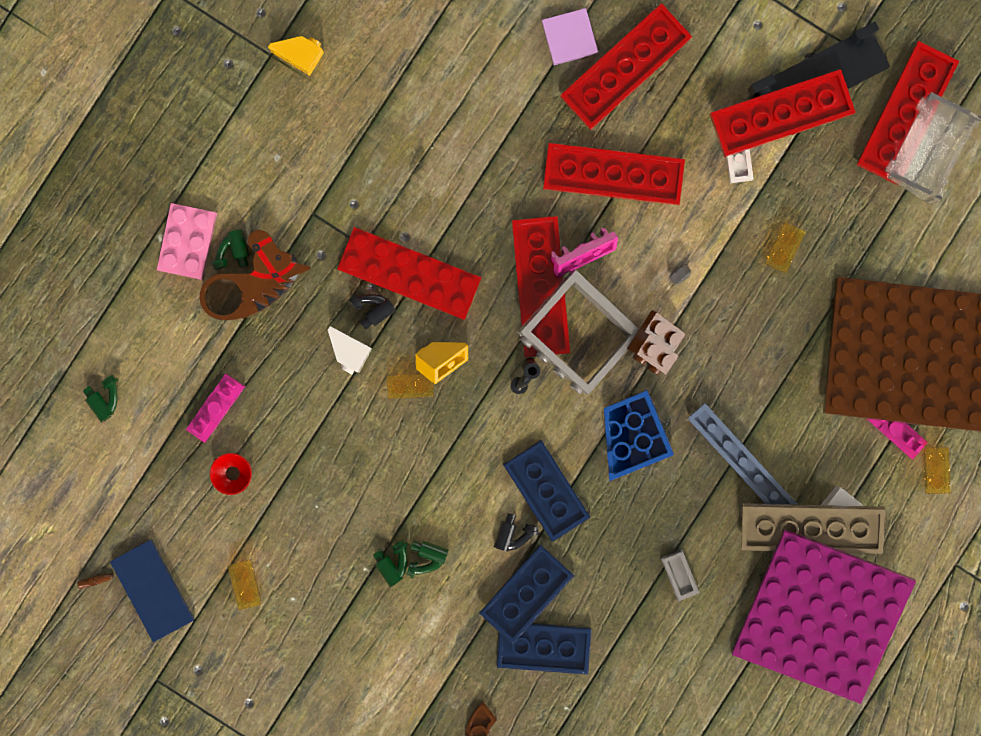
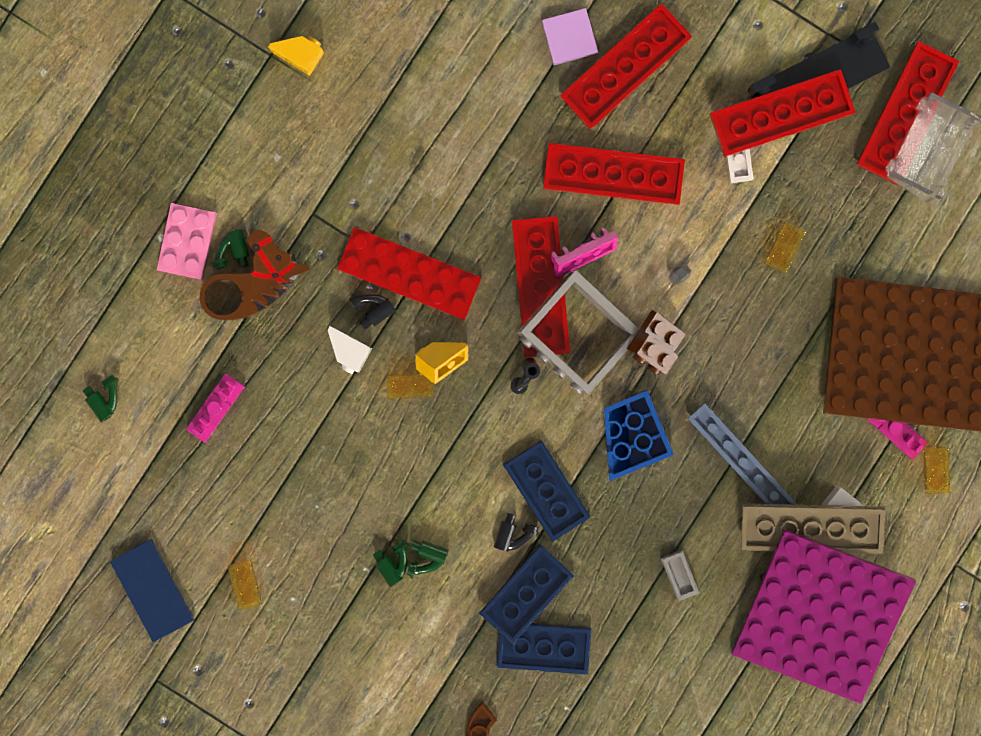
reddish brown helmet [77,574,113,589] -> none
red piece [210,453,252,495] -> none

